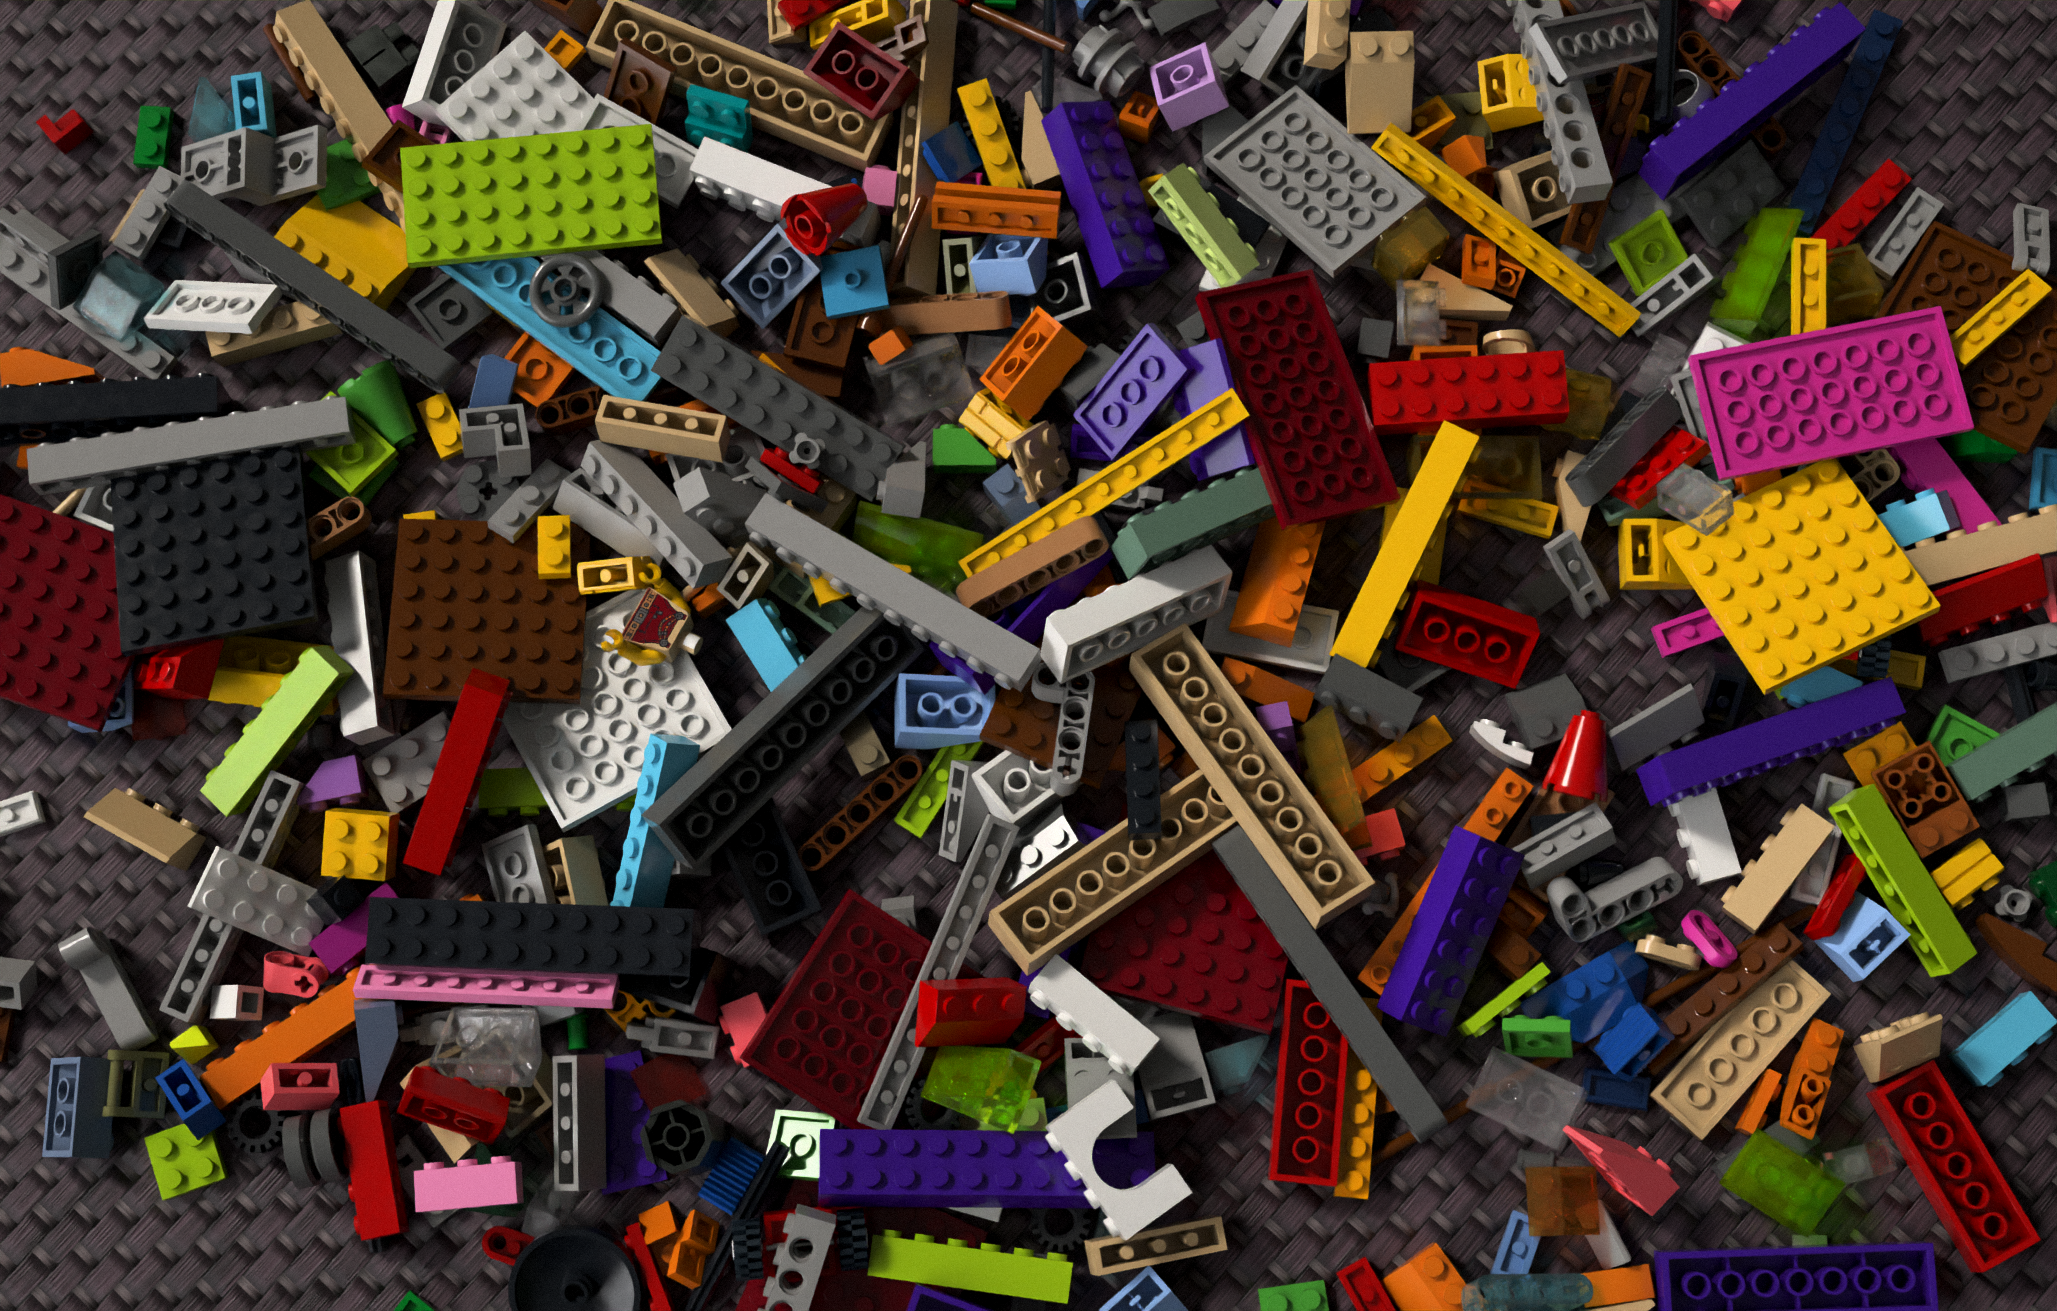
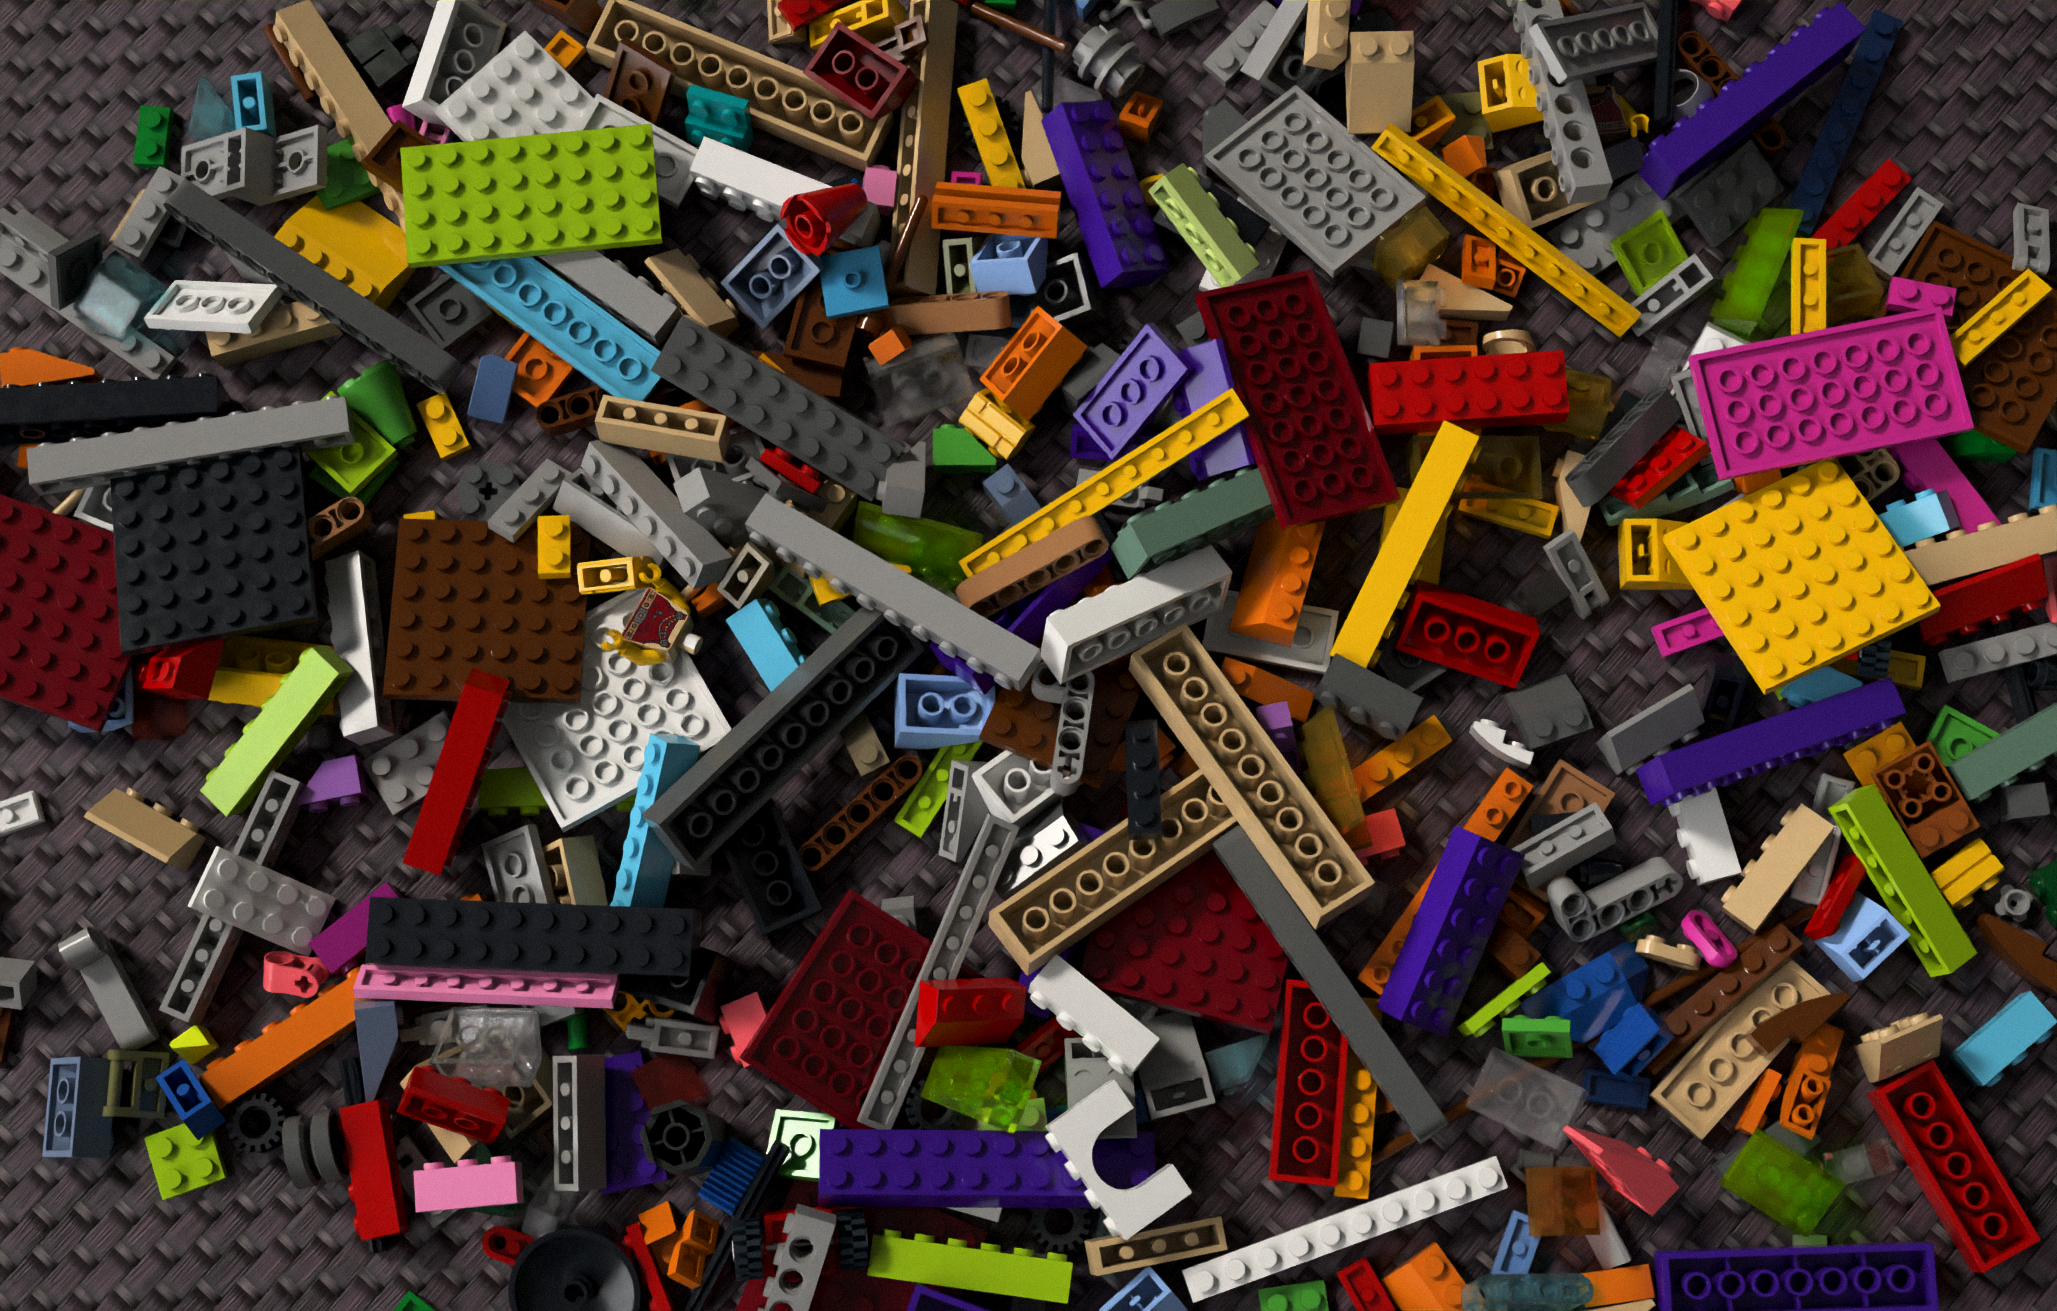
red panel [36,109,93,155] -> none
brick [210,985,264,1021] -> none
coral brick [260,1063,340,1110] -> none
black brick [306,875,365,925] -> none
yellow brick [321,808,400,881] -> none
light grey brick [459,403,532,478] -> none
dark grey plate [529,253,604,328] -> none
light grey plate [789,433,825,469] -> none
blue piece [921,121,983,183] -> none
tan plate [1005,420,1071,503] -> none
lavender brick [1149,42,1229,132] -> none
light grey piece [1362,872,1399,918] -> none
red cone [1541,710,1608,802] -> none
reddish brown plate [1559,63,1652,254] -> none
clear brick [1656,463,1734,536] -> none
none -> white brick [1181,1156,1508,1303]
none -> reddish brown slope [1743,992,1851,1056]
none -> dark pink plate [1885,276,1957,322]

